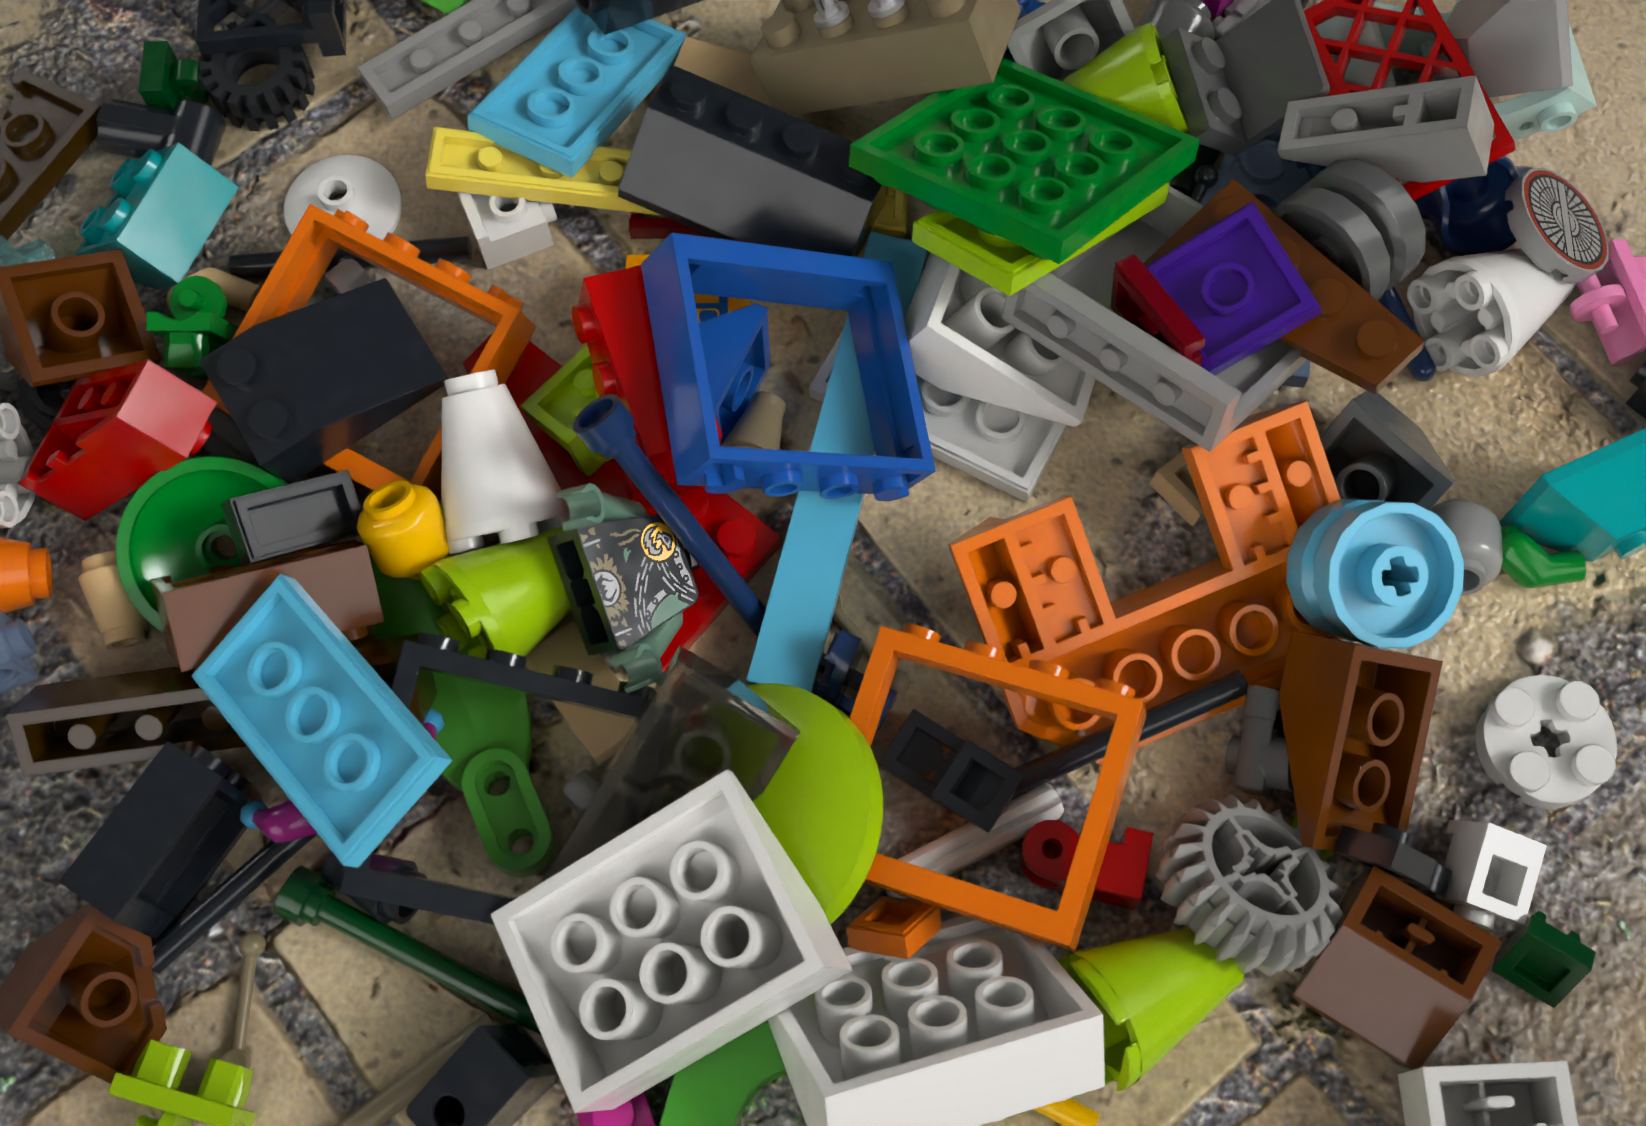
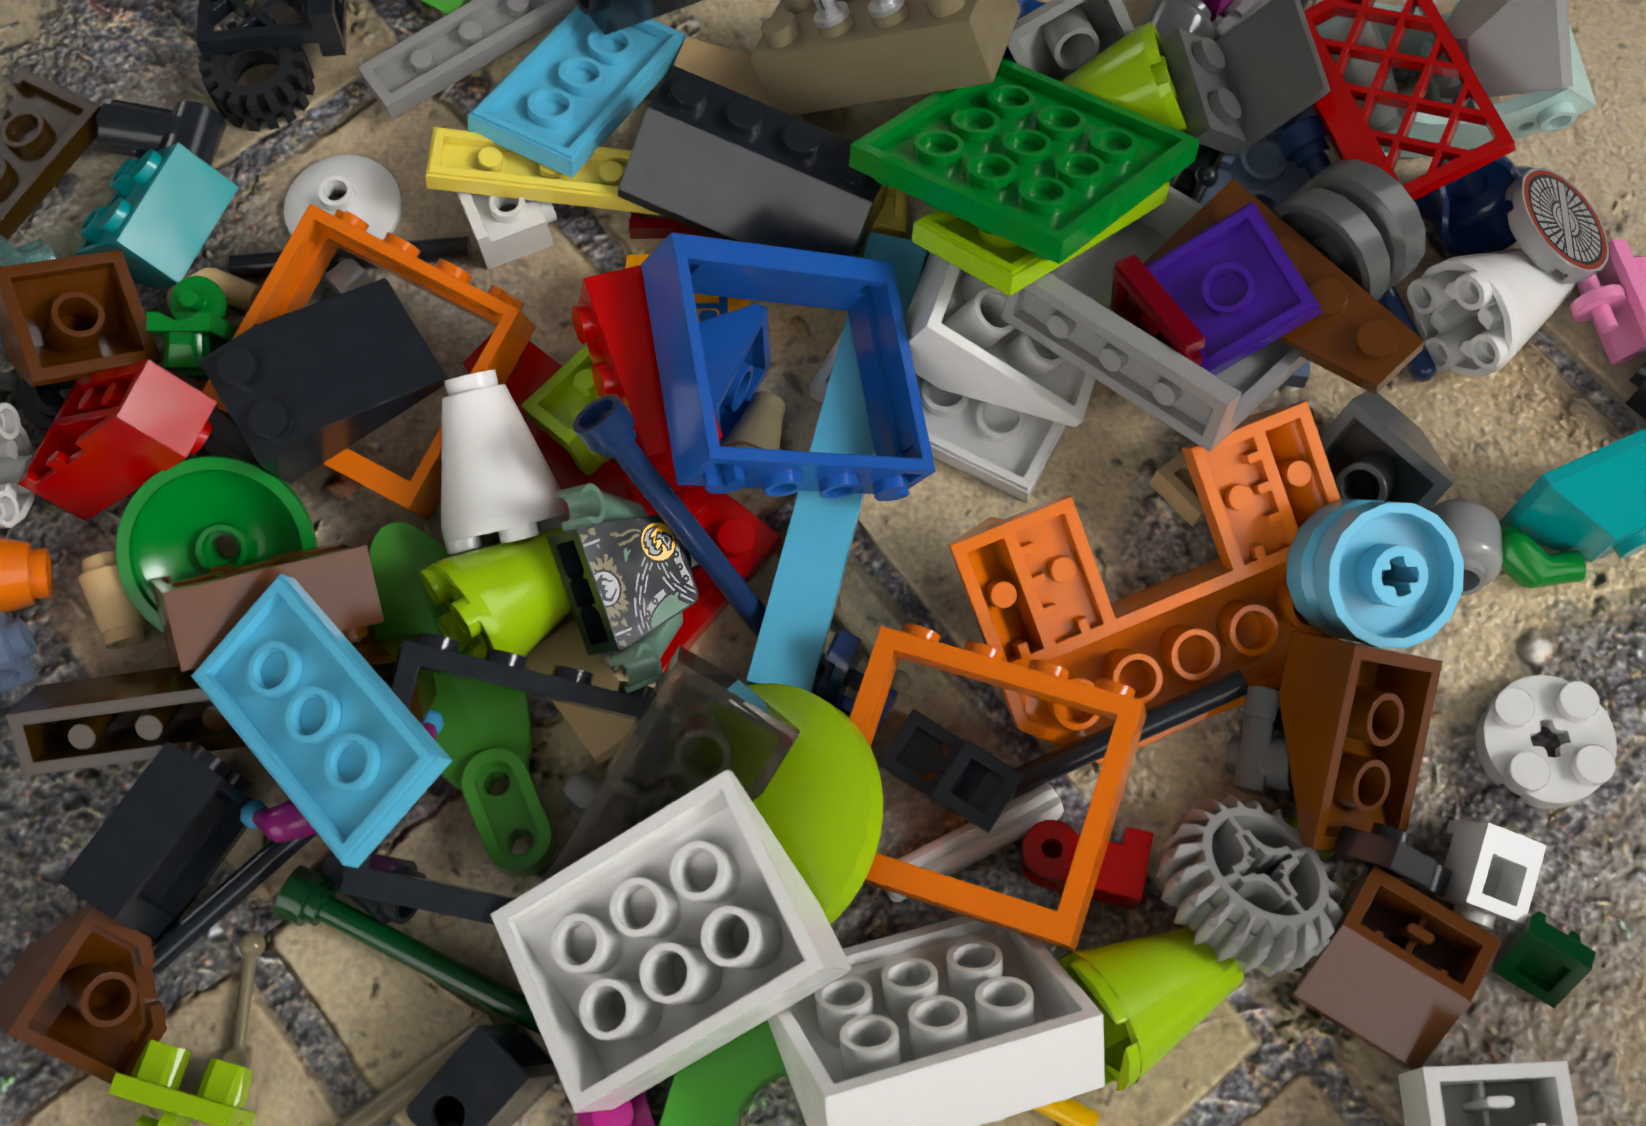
dark green tile [138,41,209,110] -> none
black tile [221,470,362,567] -> none
yellow head [357,481,449,580] -> none
orange tile [846,896,943,959] -> none
light grey slope [1278,75,1495,183] -> none

